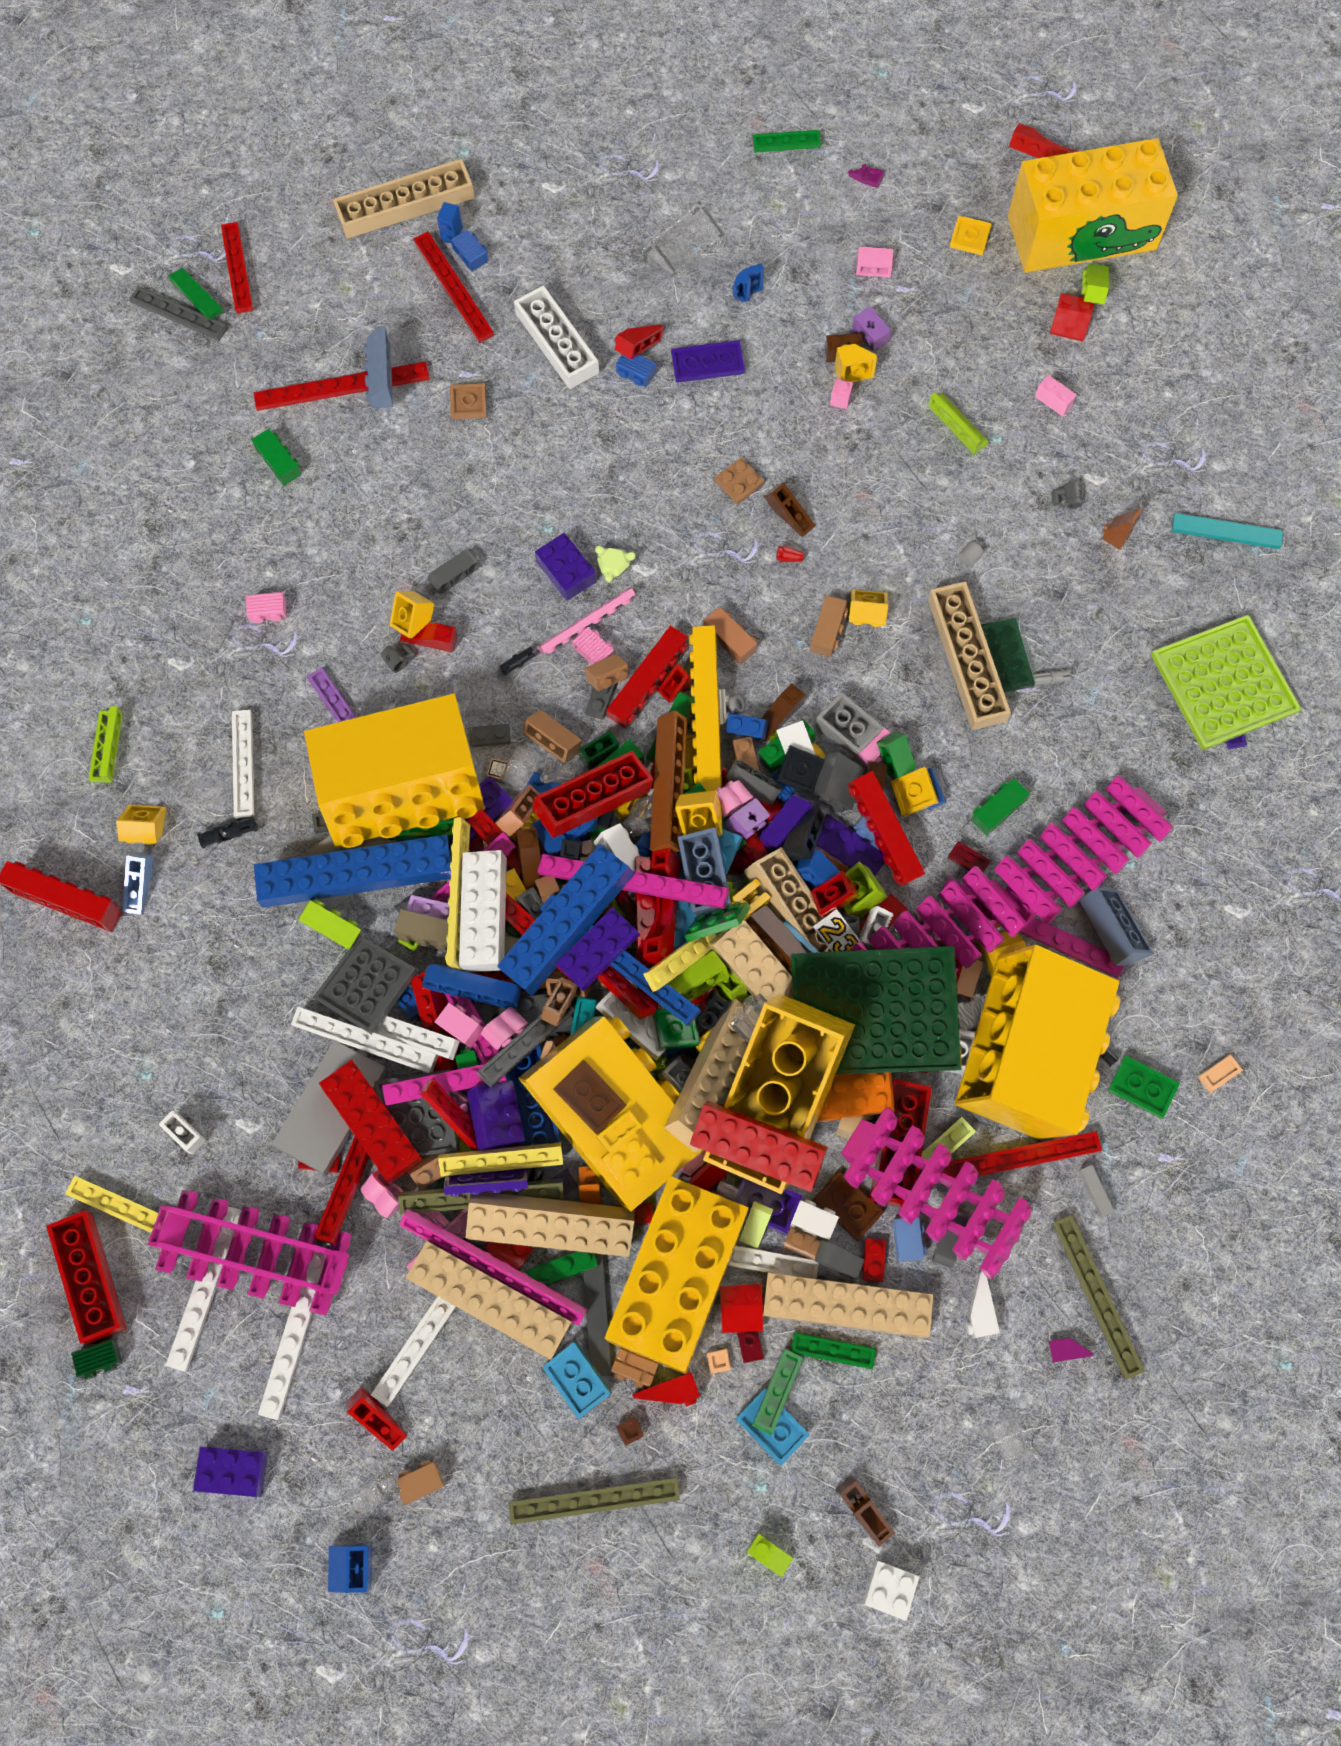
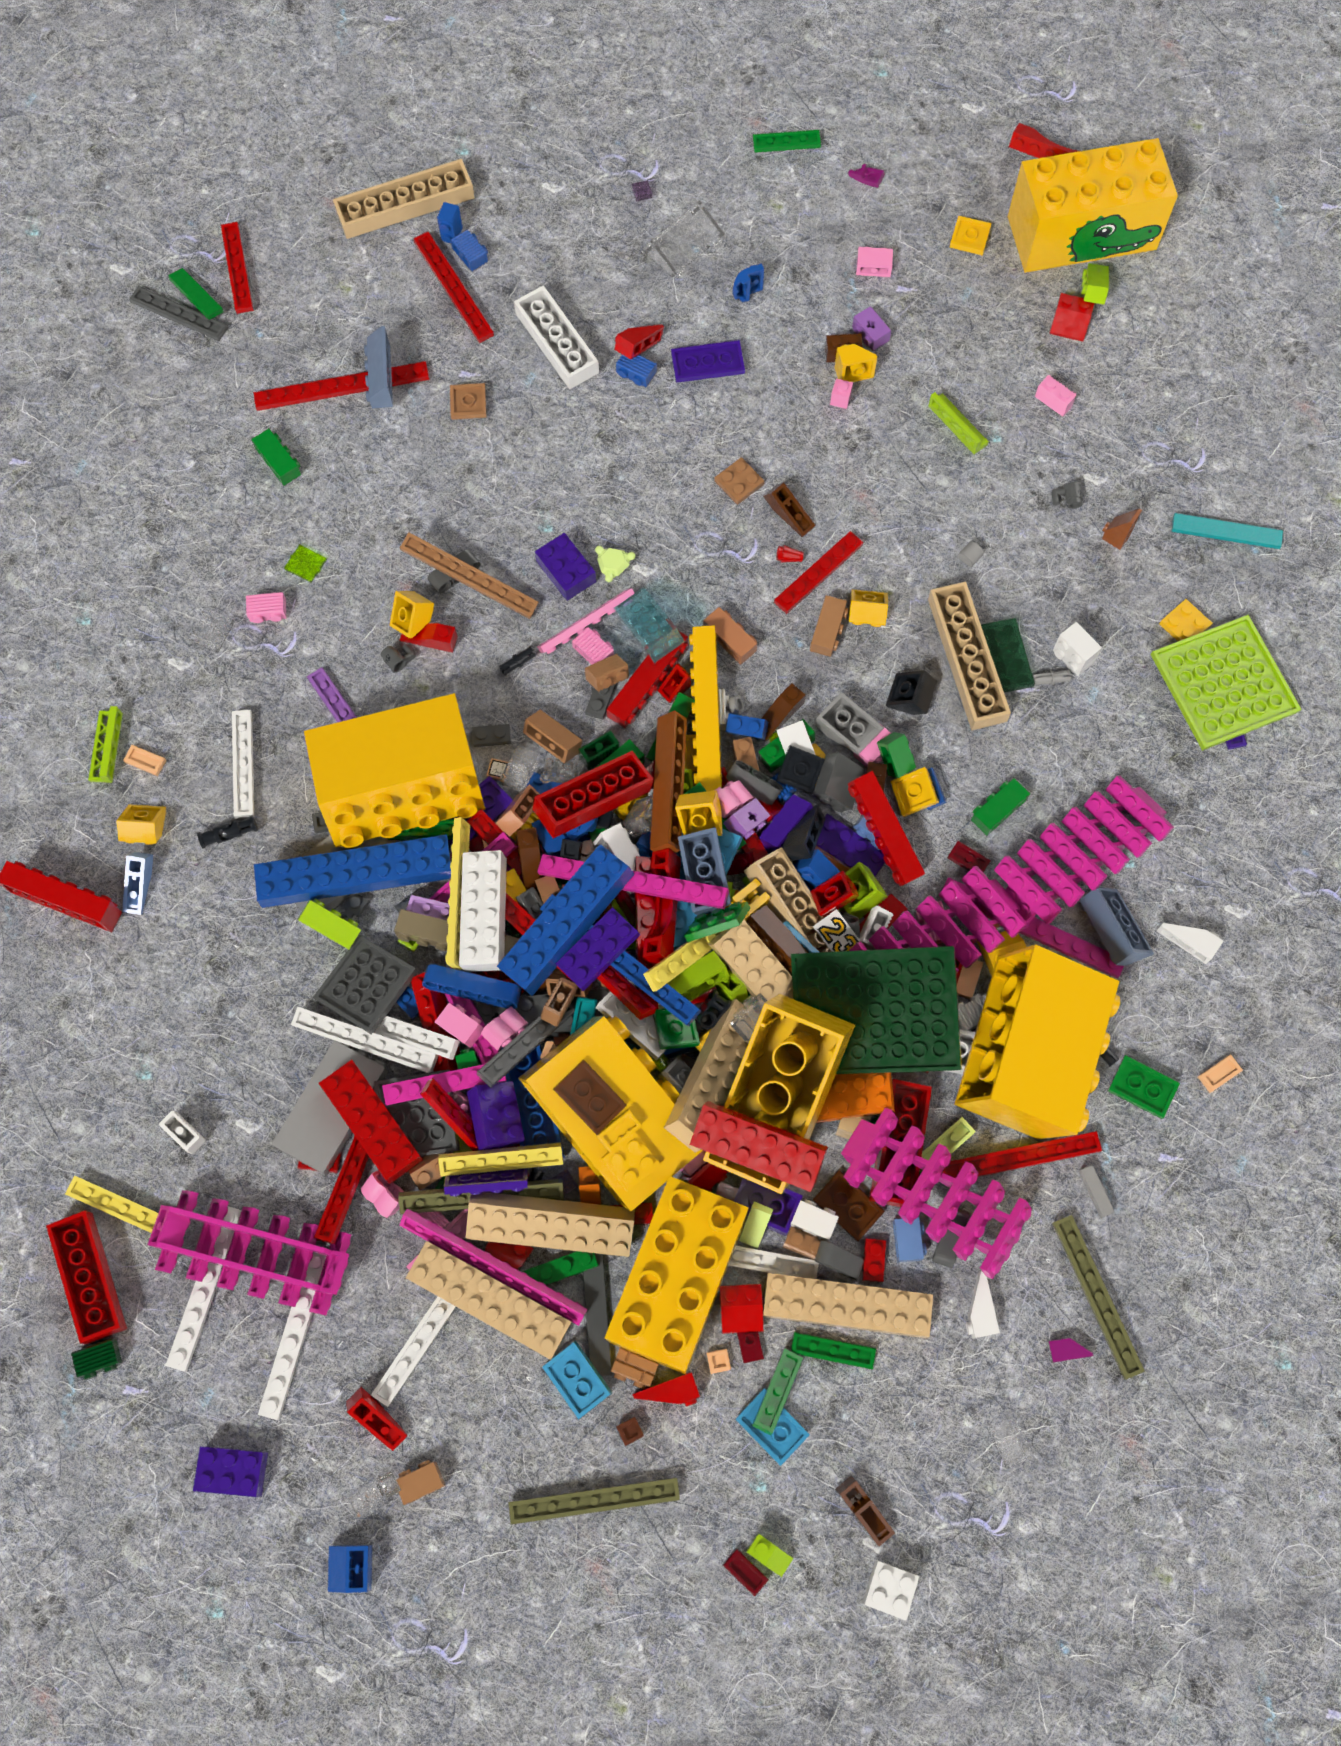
none -> light nougat tile [123,745,167,776]
none -> clear neon green piece [284,545,327,583]
none -> dark grey plate [340,893,370,920]
none -> medium nougat plate [400,532,539,619]
none -> clear light blue brick [614,587,685,663]
none -> clear purple plate [632,180,652,202]
none -> dark red tile [723,1549,769,1597]
none -> red plate [774,531,863,614]
none -> black slope [885,670,938,715]
none -> white brick [1053,622,1102,676]
none -> white slope [1157,923,1223,964]
none -> yellow plate [1159,599,1213,641]

